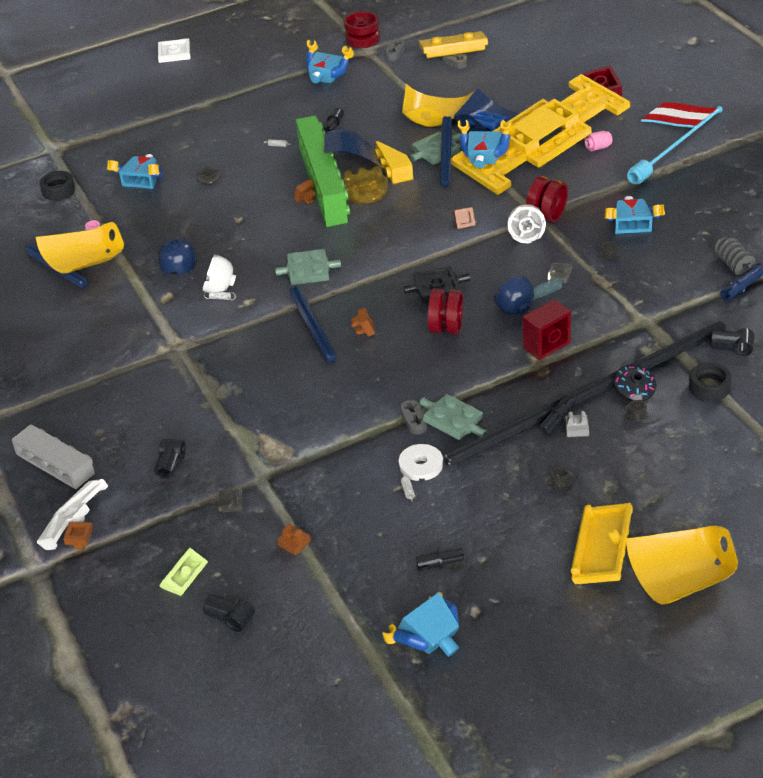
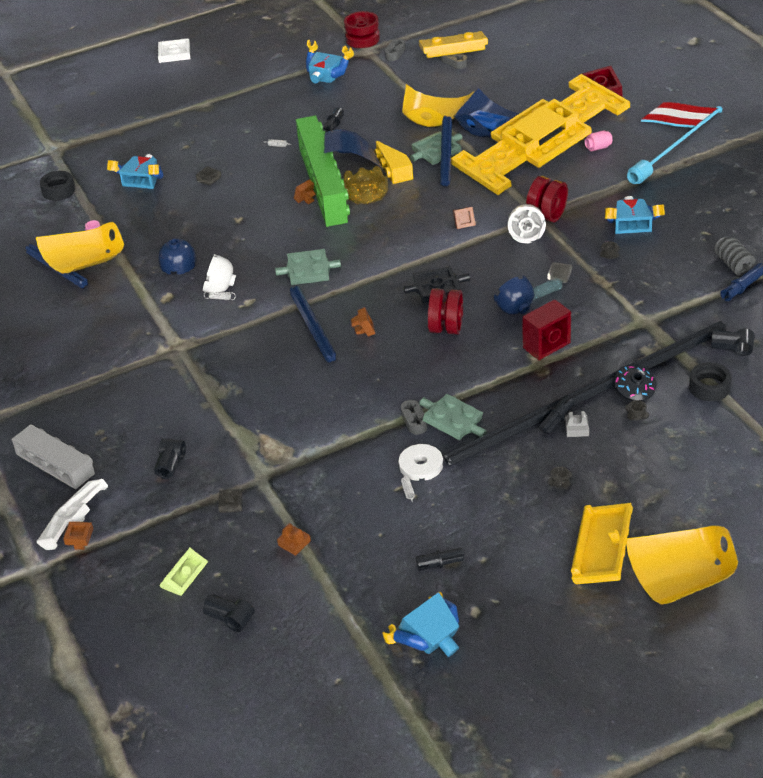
torso [458,120,514,168] -> none

